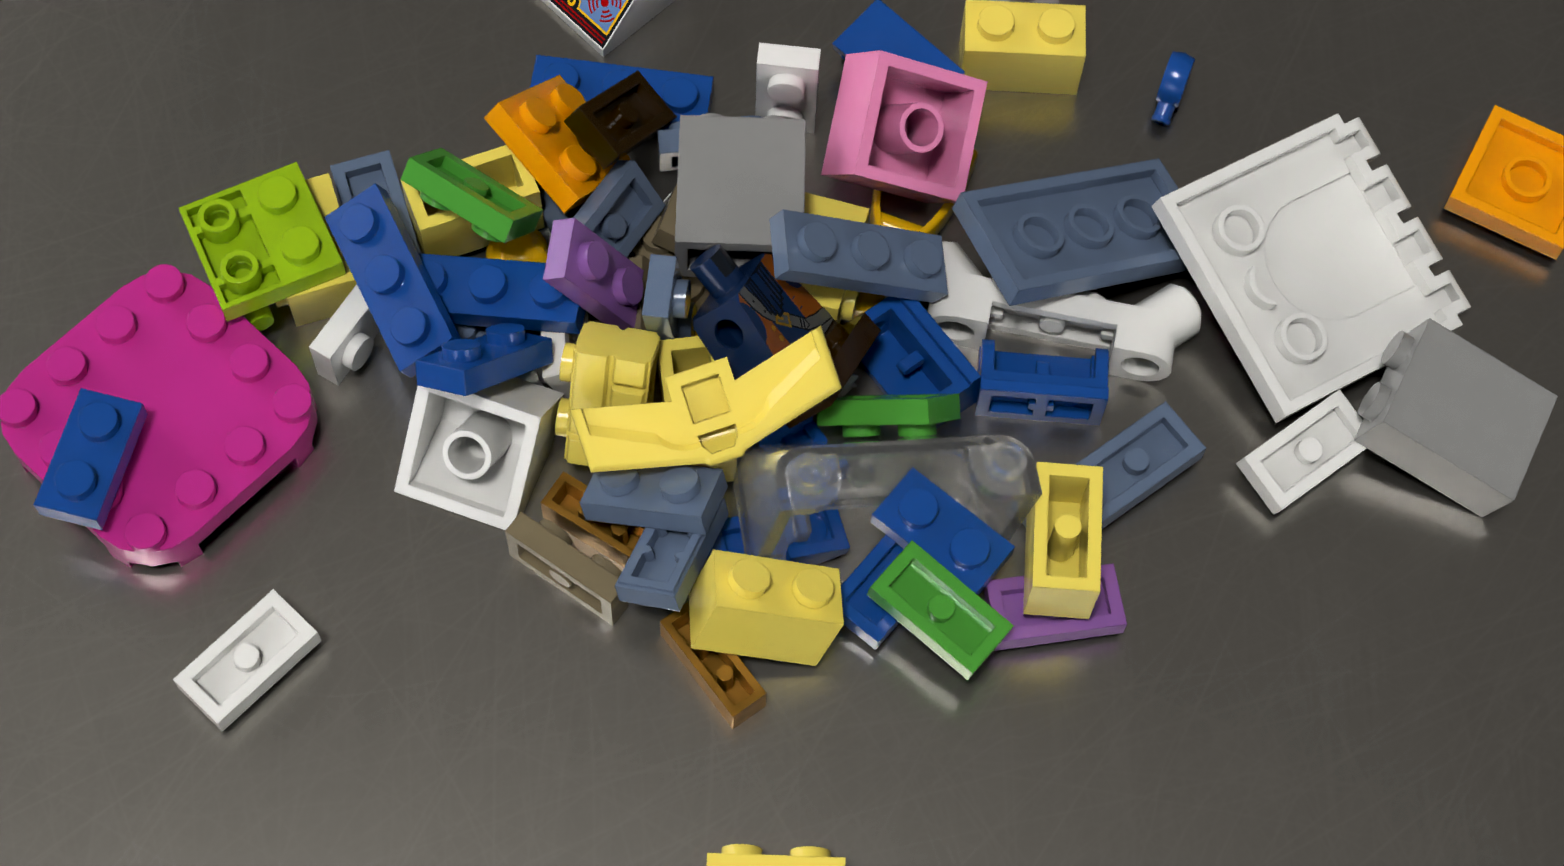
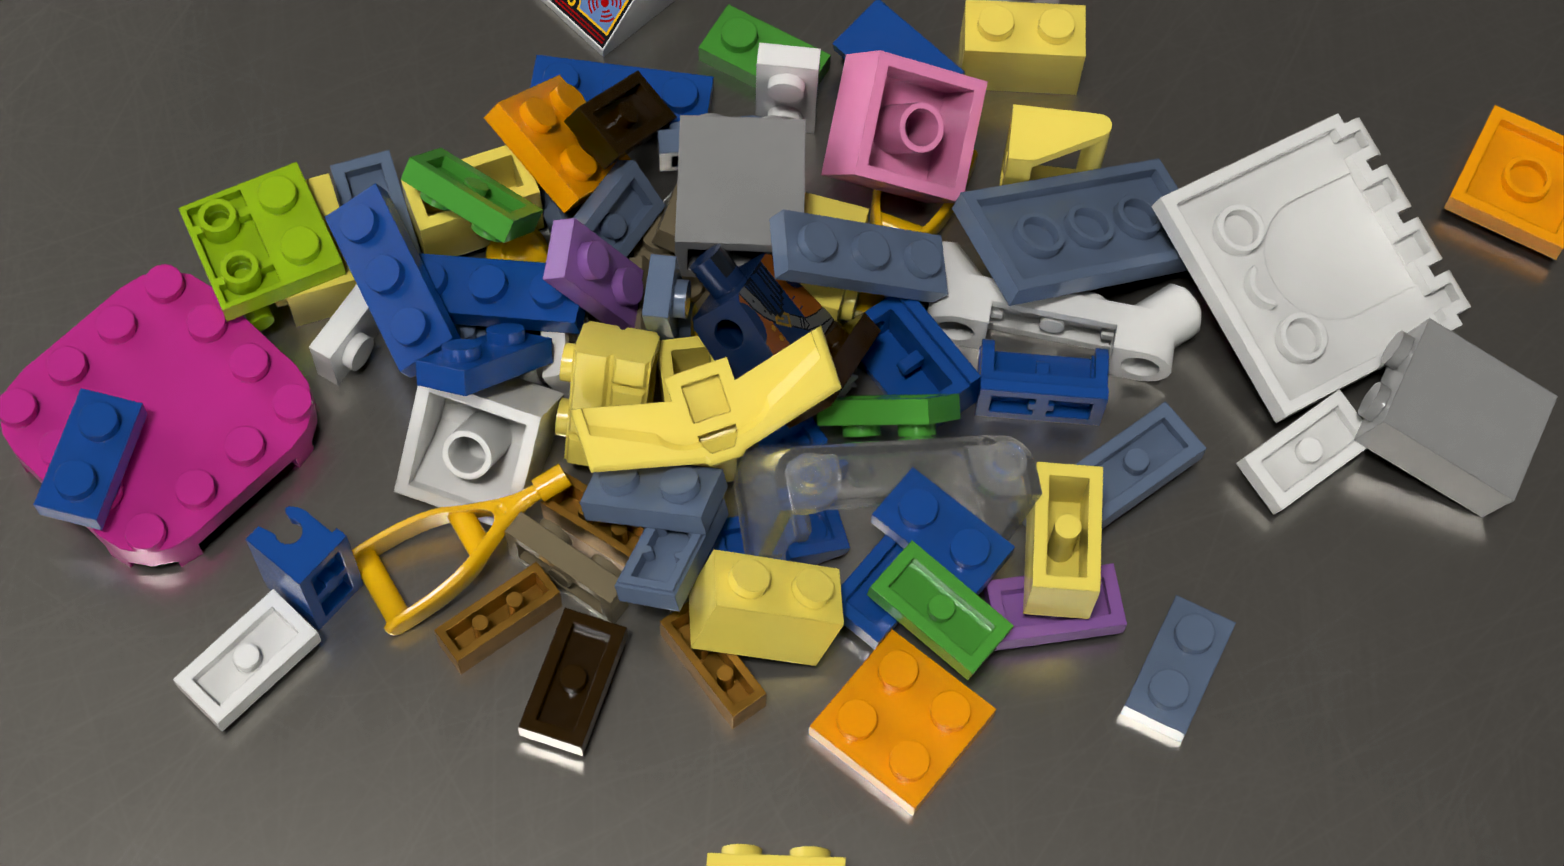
blue piece [1151,51,1195,126] -> none
none -> blue hinge [245,506,364,631]
none -> yellow piece [352,463,572,636]
none -> pearl gold piece [434,561,562,674]
none -> dark brown plate [518,607,628,756]
none -> bright green plate [698,4,831,89]
none -> light orange plate [809,629,996,816]
none -> light yellow tile [999,104,1112,186]
none -> sand blue plate [1121,595,1236,742]

